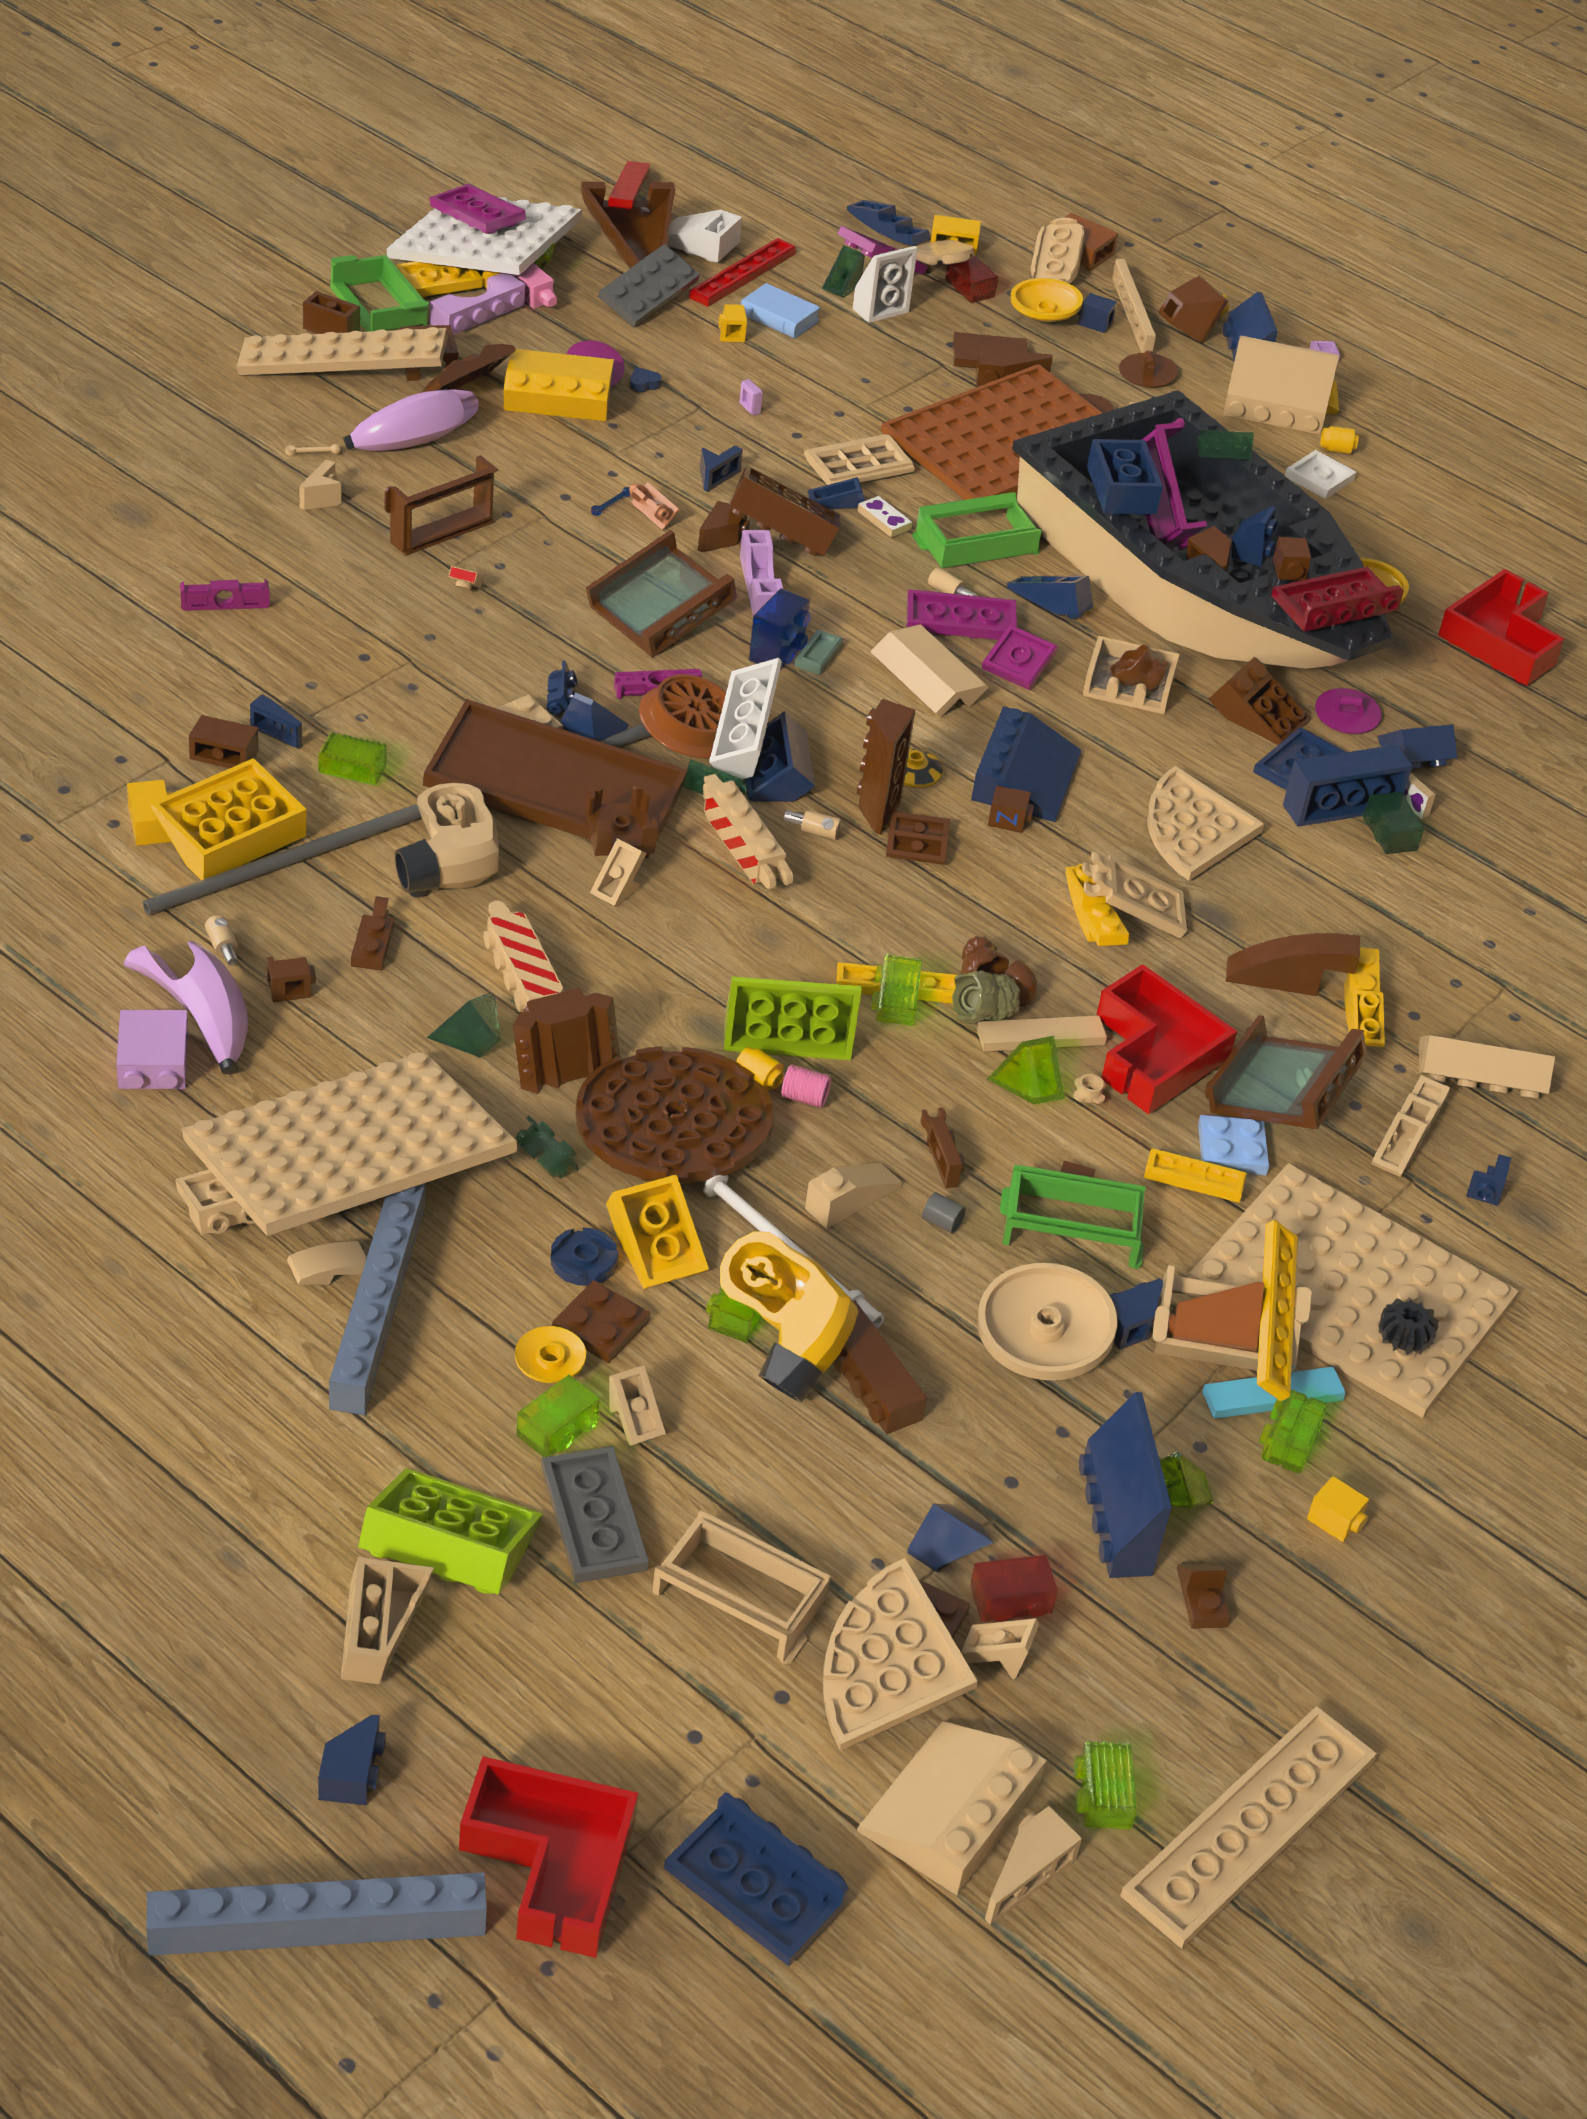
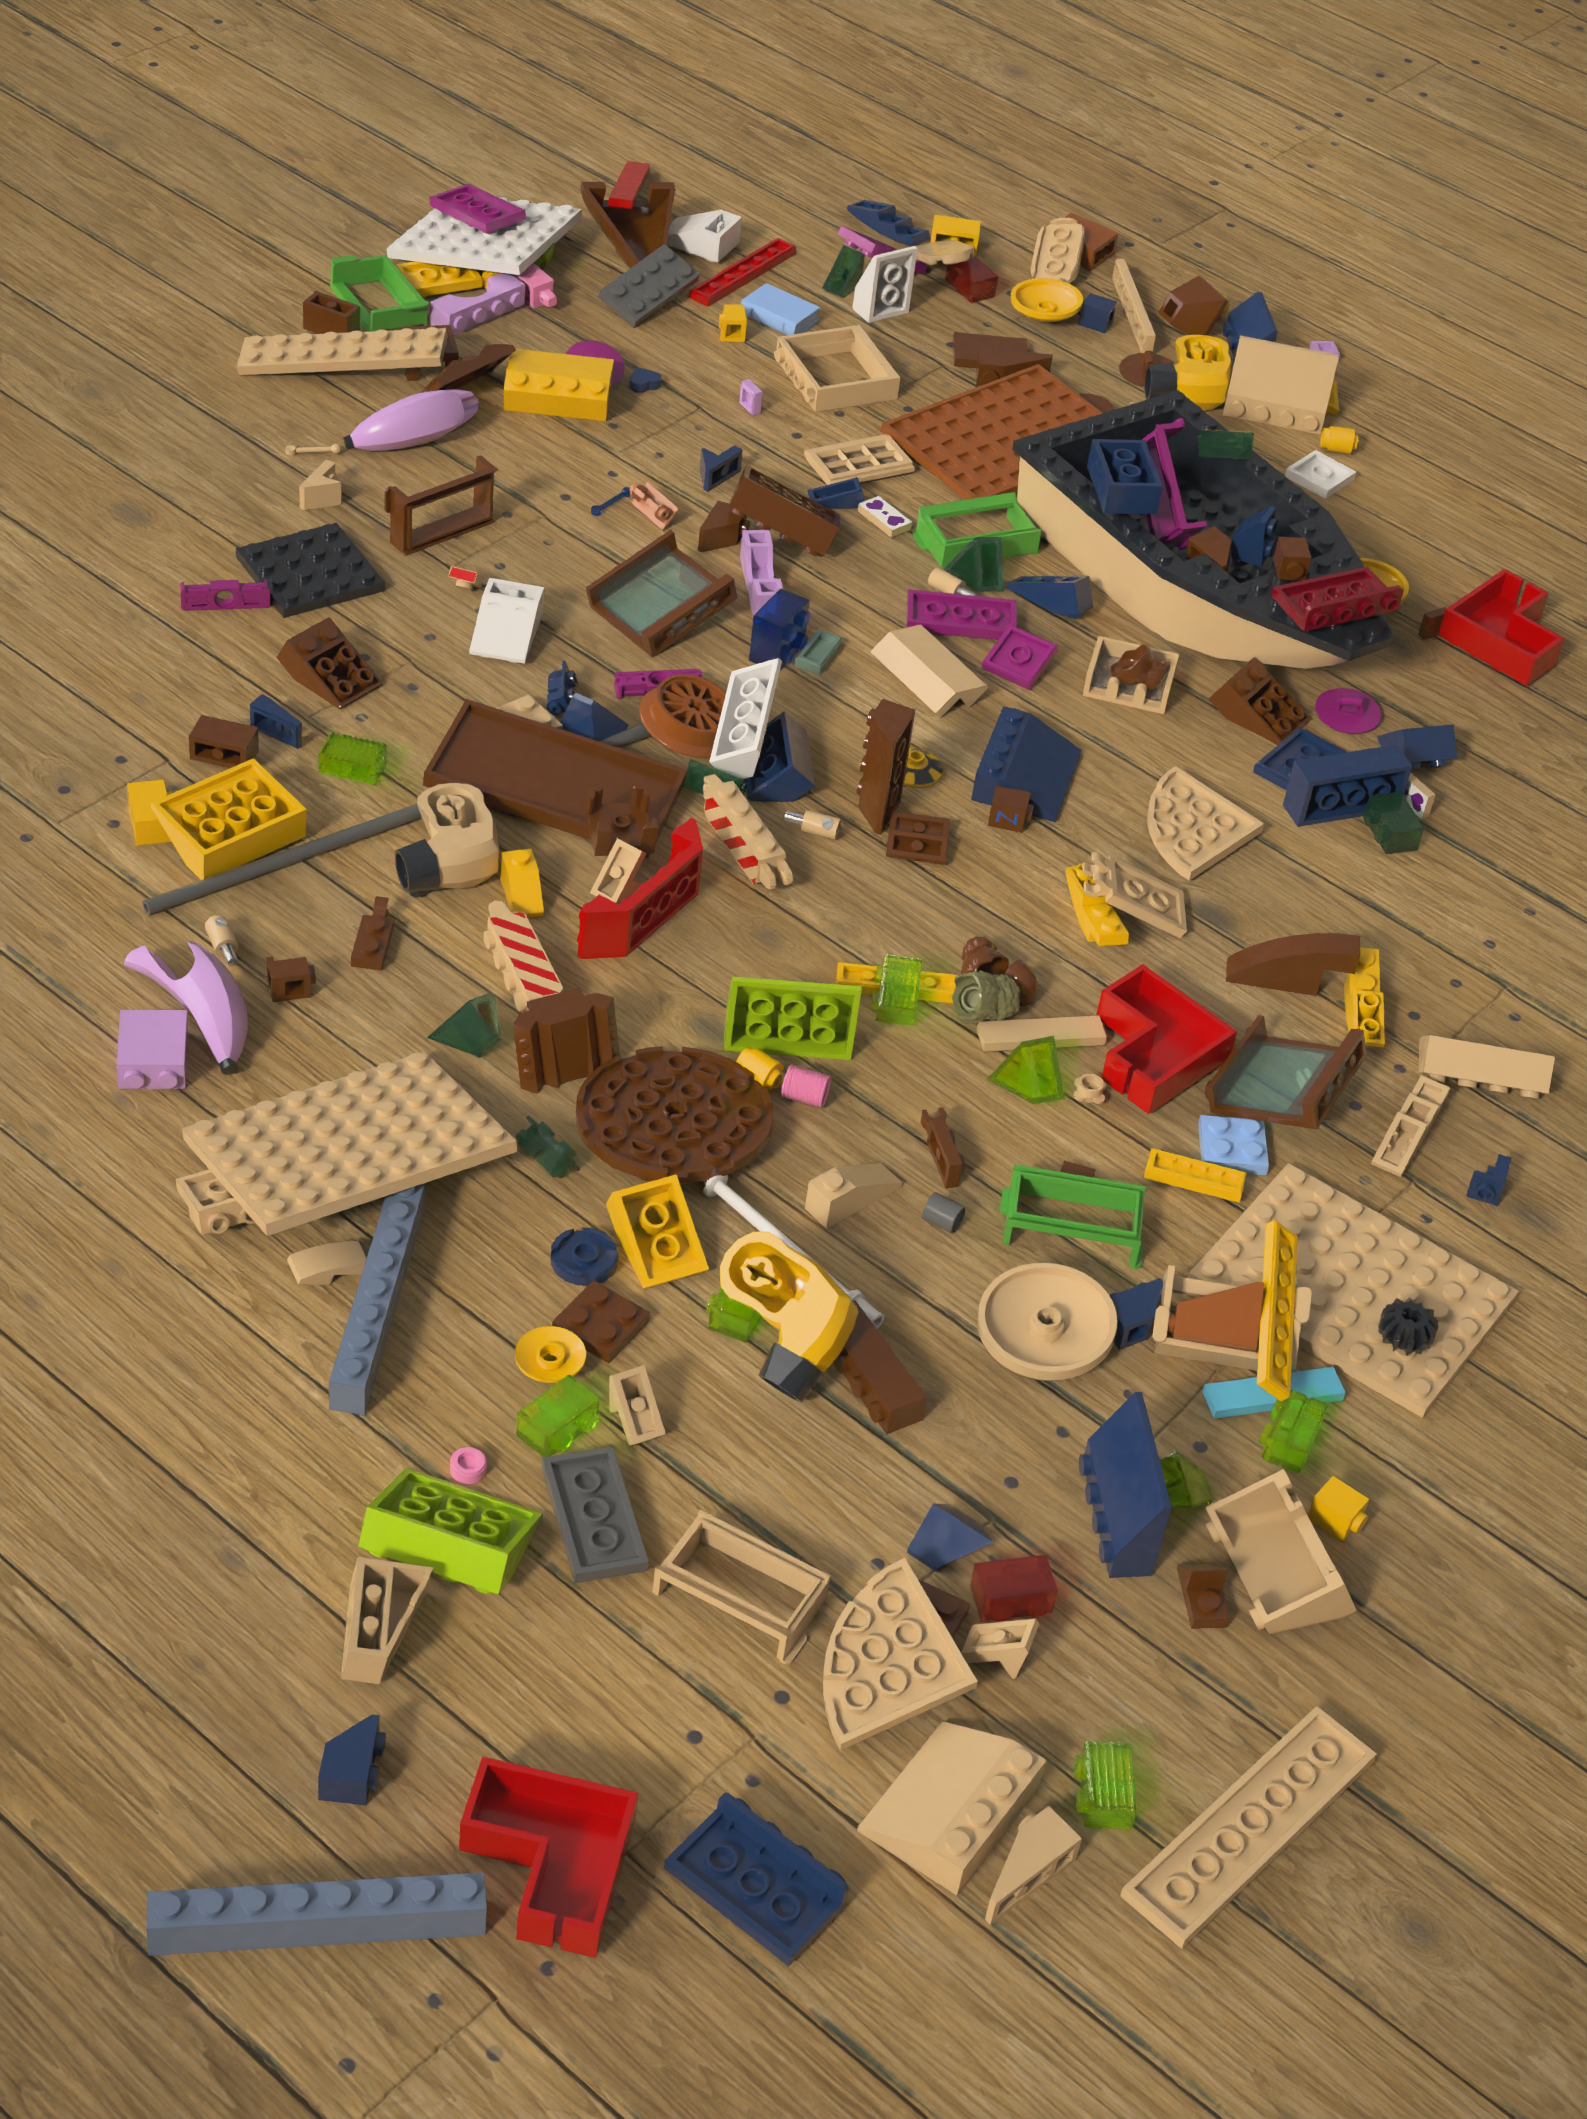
none -> black plate [236,523,385,618]
none -> reddish brown slope [276,617,383,709]
none -> bright pink tile [450,1447,487,1484]
none -> white slope [469,578,544,664]
none -> yellow slope [500,849,544,918]
none -> red slope [577,818,703,959]
none -> tan window [774,325,900,412]
none -> clear green slope [943,537,1004,592]
none -> yellow piece [1144,335,1232,411]
none -> tan windscreen [1205,1469,1357,1634]
none -> reddish brown tile [1418,607,1446,640]

